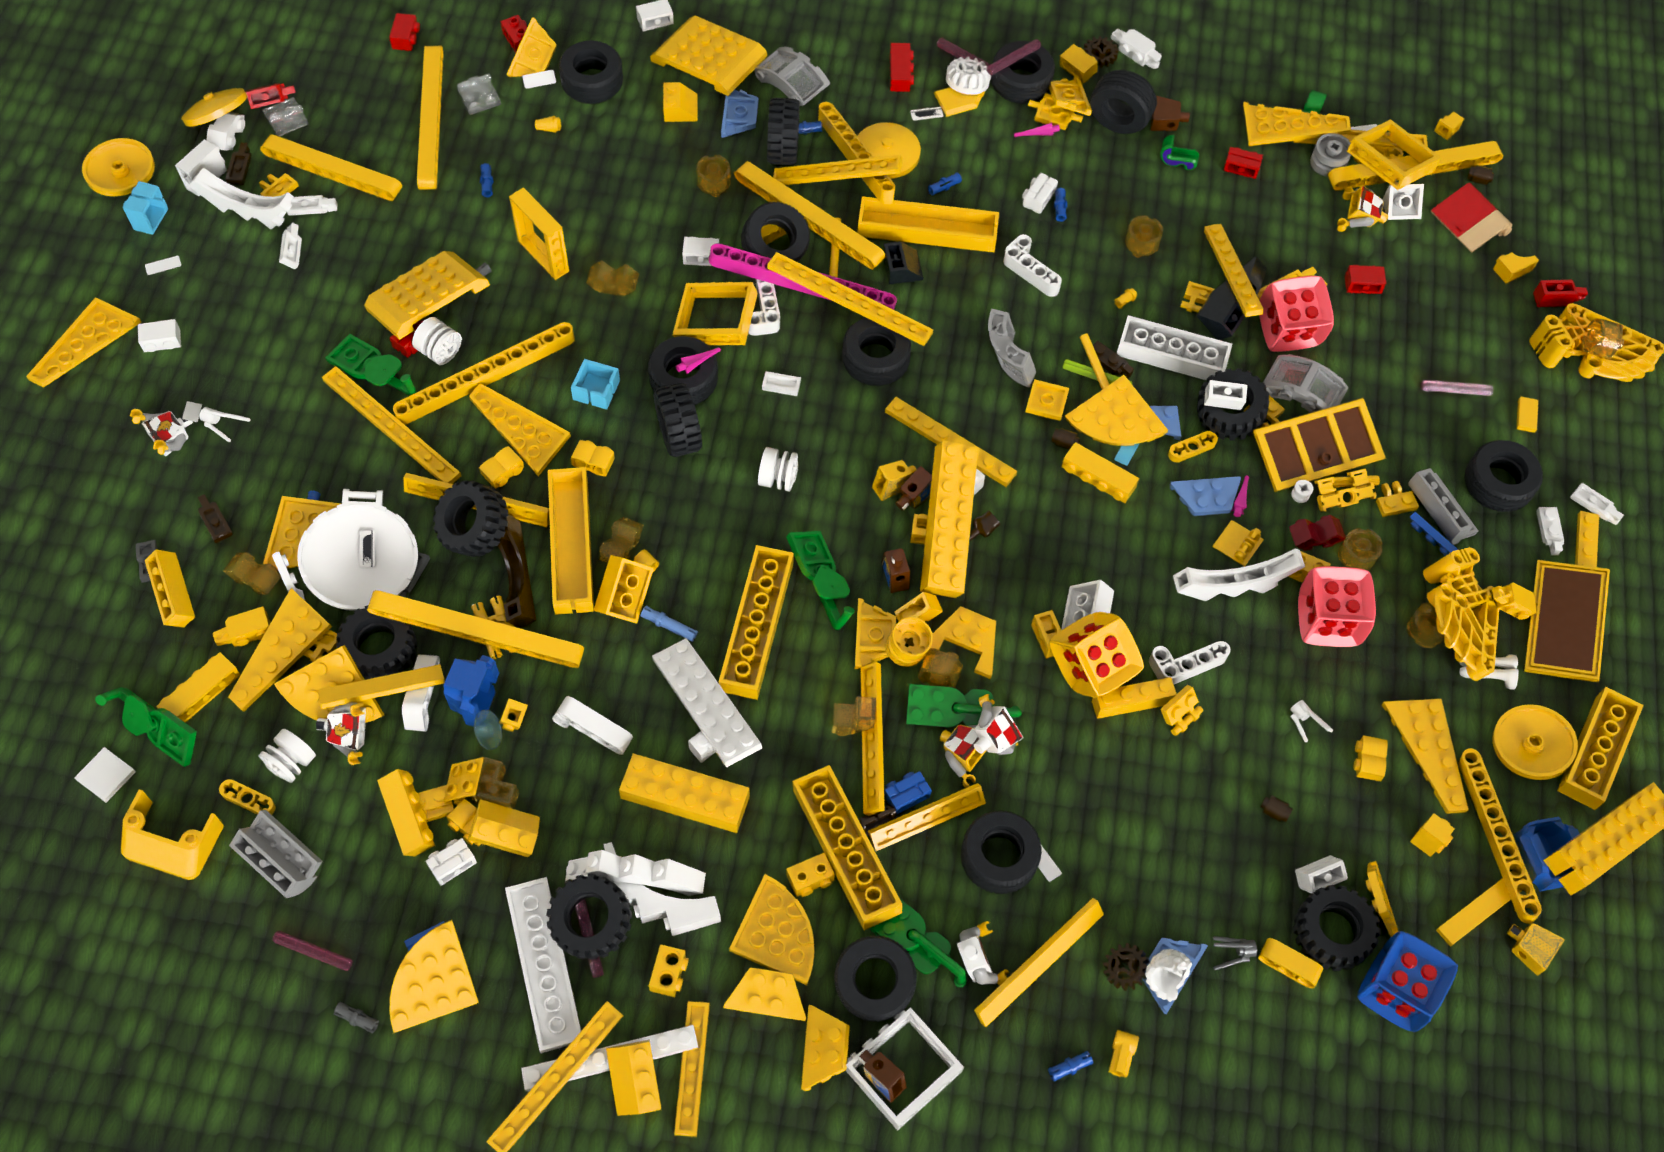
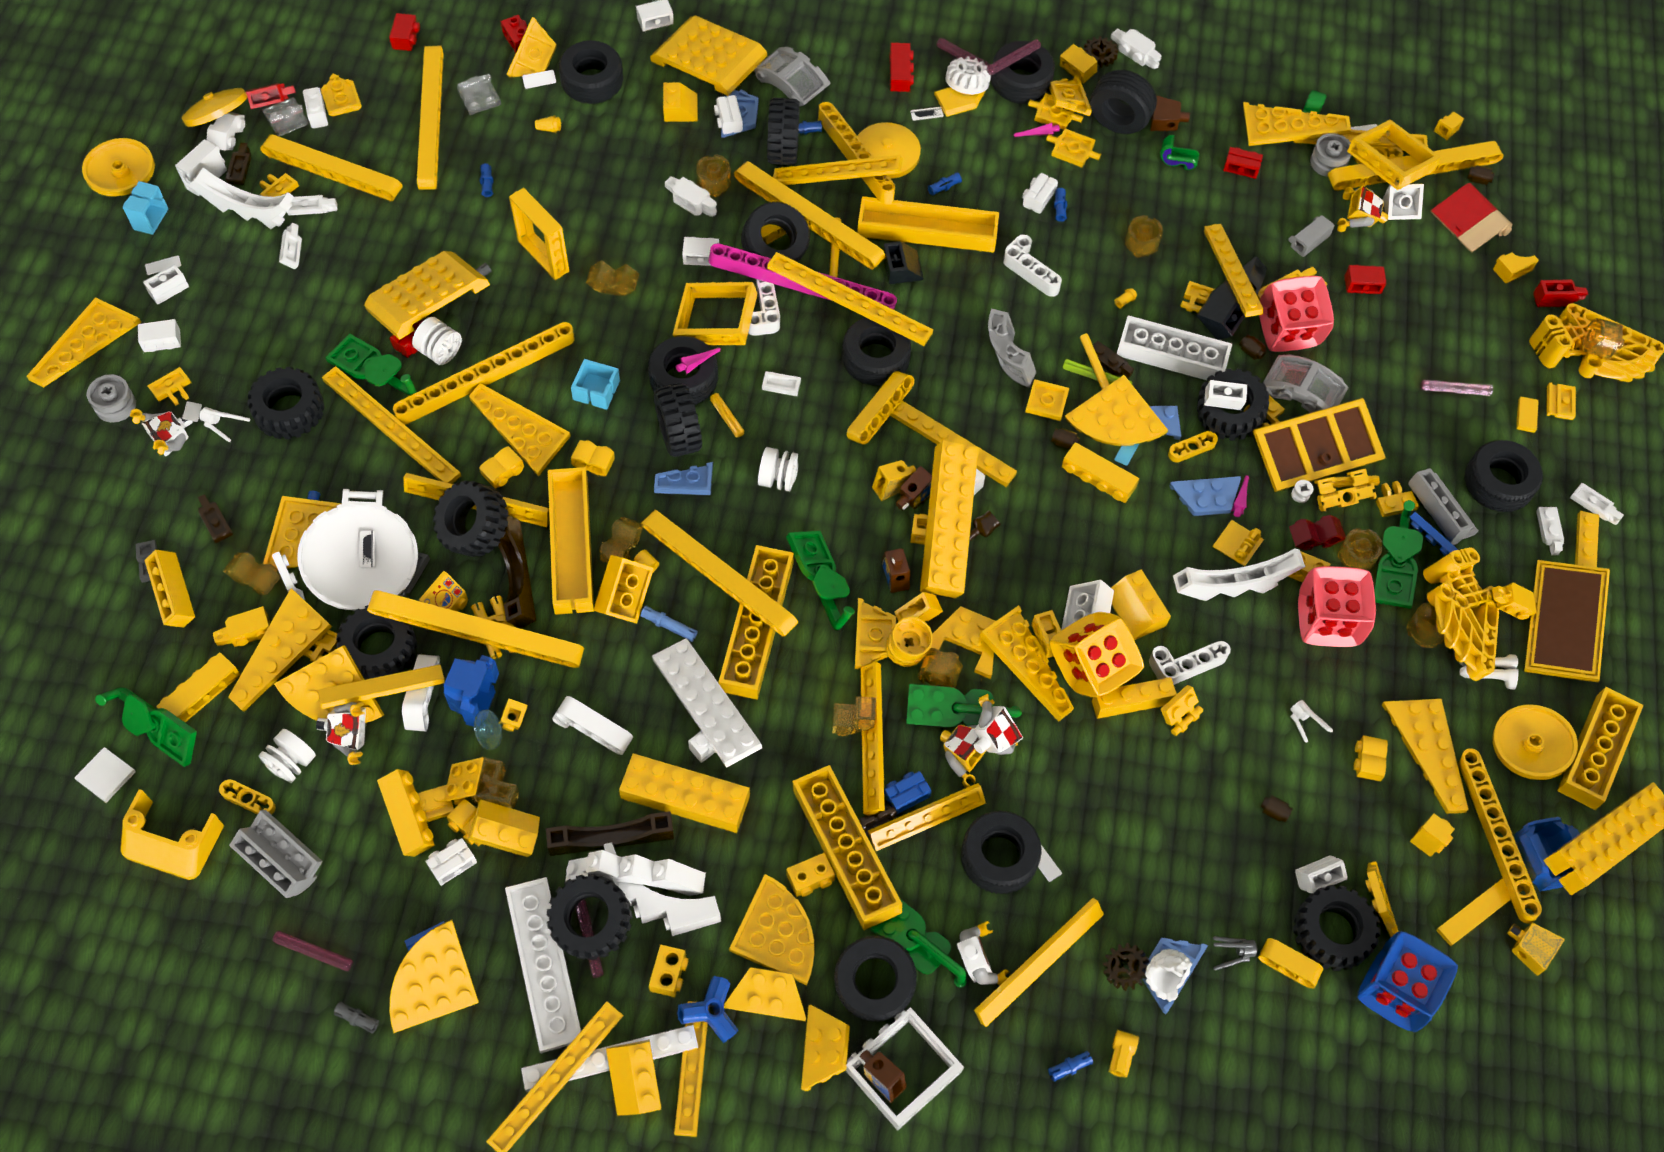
none -> light grey wheel [87,374,136,423]
none -> white brick [143,264,189,305]
none -> yellow hinge [148,367,191,406]
none -> black tyre [247,367,324,439]
none -> white brick [303,87,328,128]
none -> yellow tile [320,74,362,116]
none -> yellow slope [419,571,468,612]
none -> dark brown arch [546,811,674,856]
none -> yellow beam [641,510,798,637]
none -> medium blue wing [654,462,713,495]
none -> white hinge [665,176,717,217]
none -> blue piece [677,976,739,1043]
none -> yellow axle [710,393,744,438]
none -> white brick [714,95,743,134]
none -> yellow beam [847,371,914,445]
none -> yellow wing [979,605,1074,722]
none -> yellow plate [1046,129,1101,167]
none -> yellow slope [1111,569,1171,640]
none -> dark brown brick [1239,334,1266,360]
none -> light grey brick [1289,215,1335,257]
none -> green plate [1374,500,1423,609]
none -> yellow plate [1547,382,1576,420]

